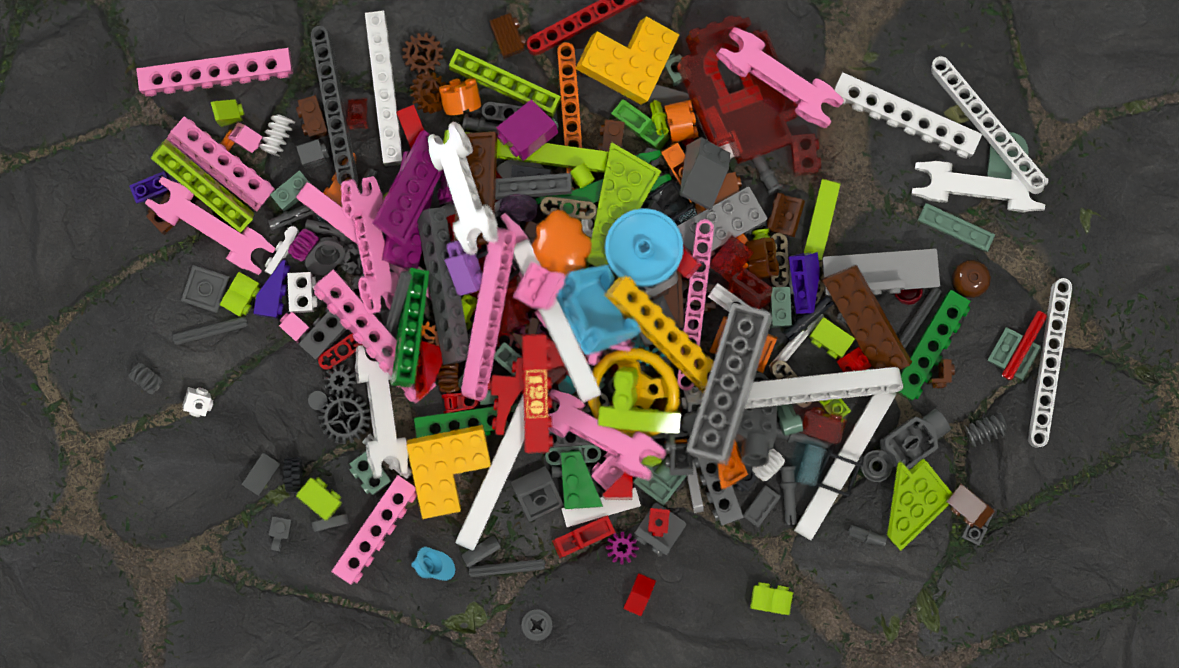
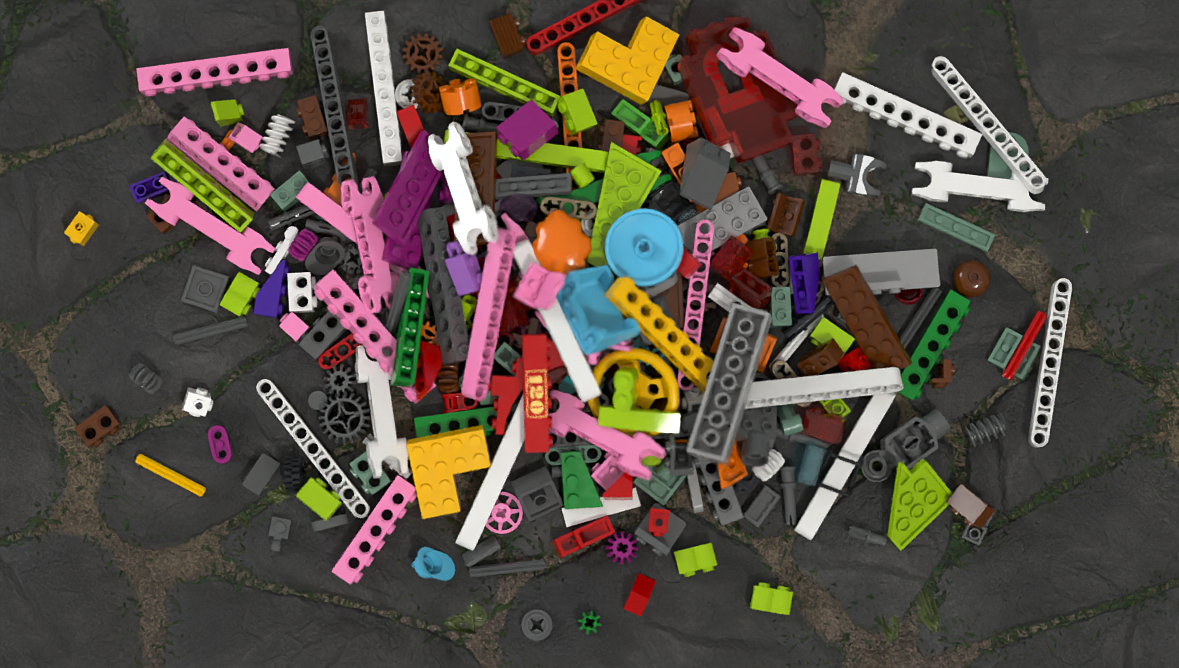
none -> yellow head [64,211,99,246]
none -> reddish brown brick [74,405,122,448]
none -> yellow axle [135,454,206,497]
none -> magenta plate [208,425,232,464]
none -> white beam [257,379,370,518]
none -> white gear [395,79,418,108]
none -> bright pink wheel [485,492,523,534]
none -> lime brick [558,89,598,135]
none -> green gear [578,611,602,635]
none -> red brick [621,134,642,155]
none -> lime brick [674,543,717,577]
none -> reddish brown brick [797,338,844,377]
none -> dark grey connector [827,154,887,197]

